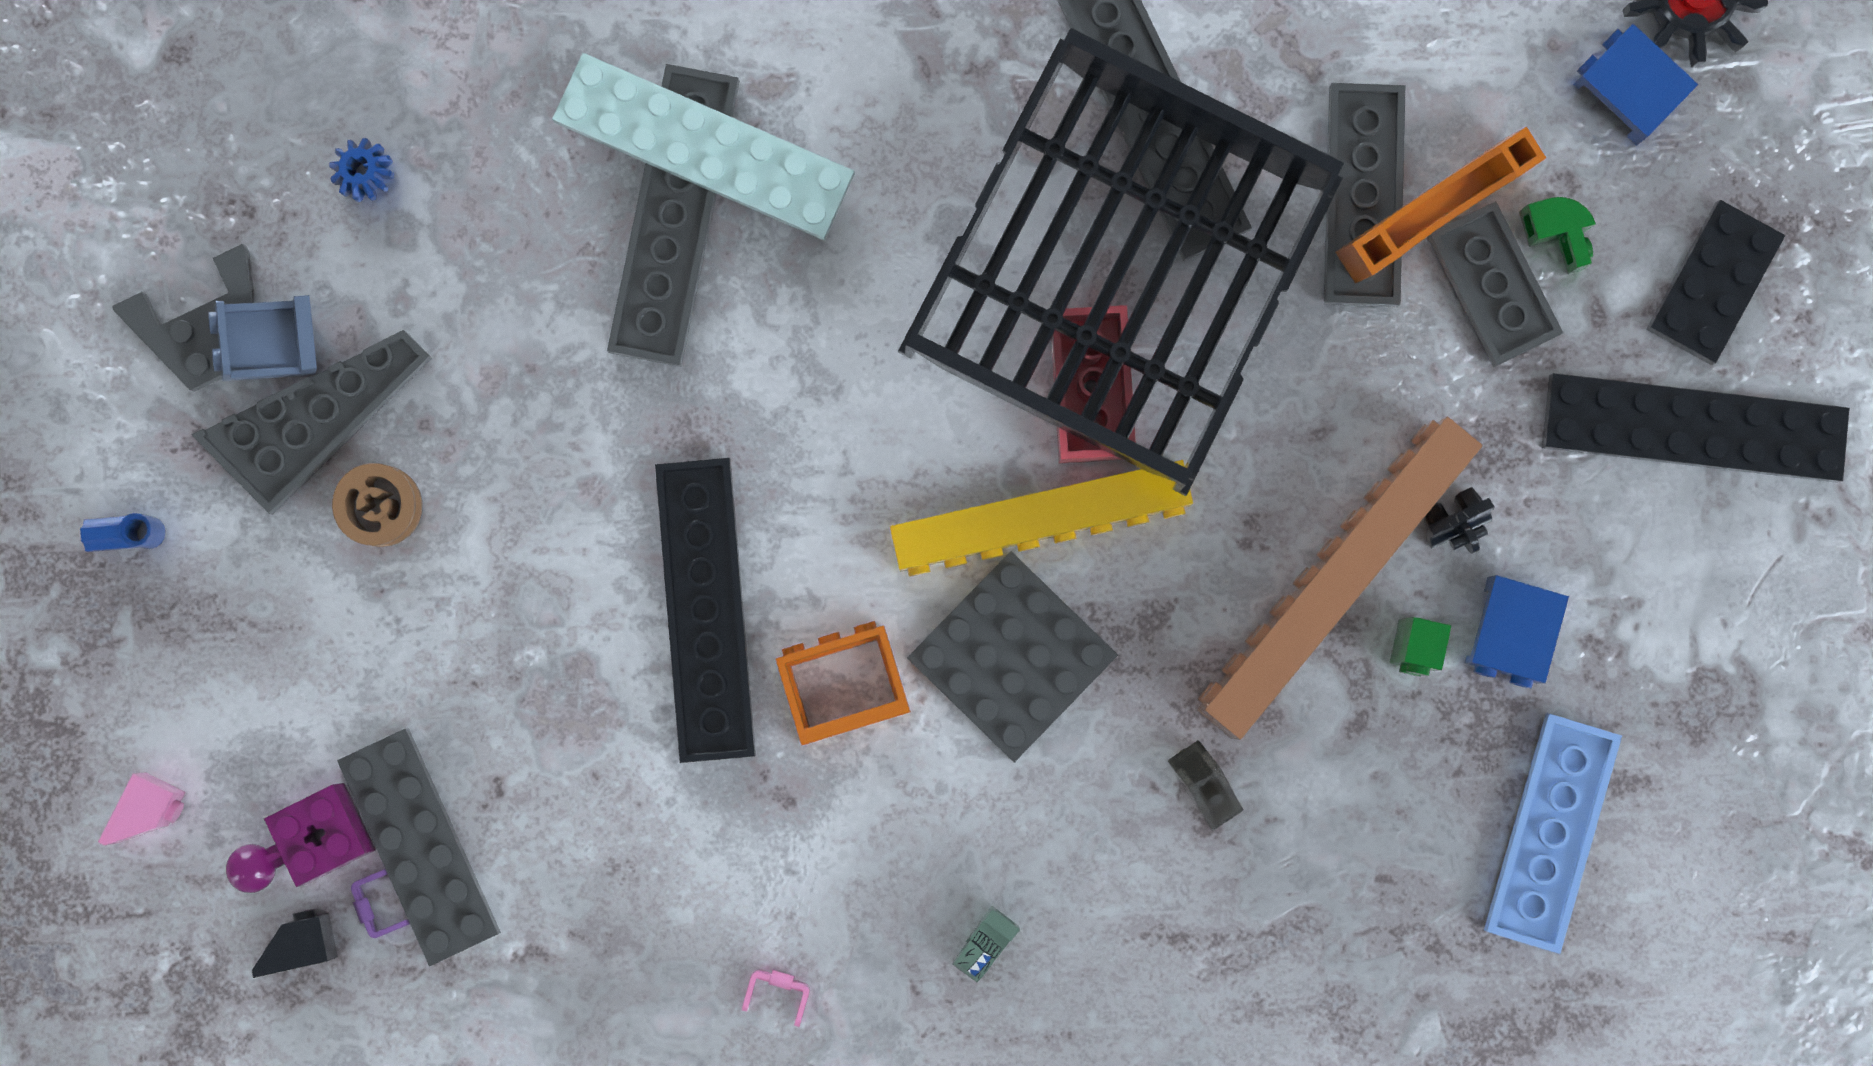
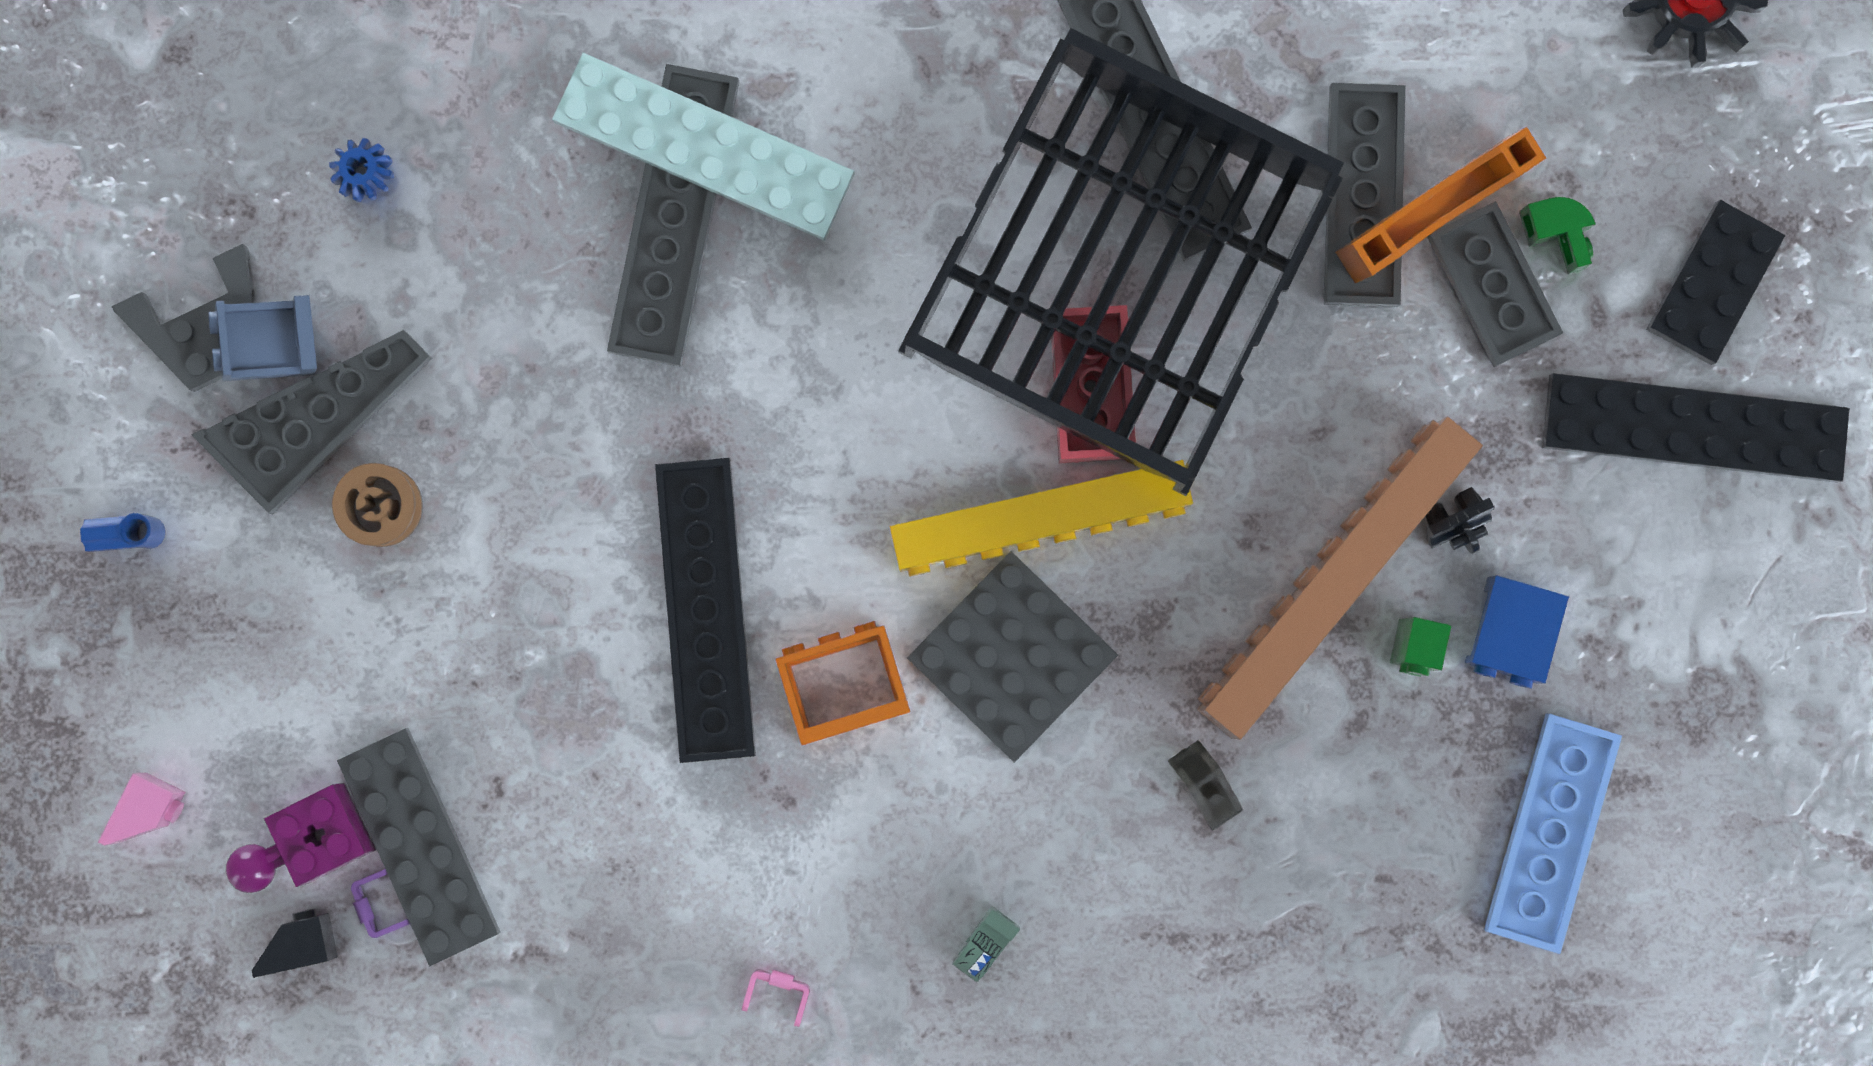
blue panel [1573,24,1699,146] -> none

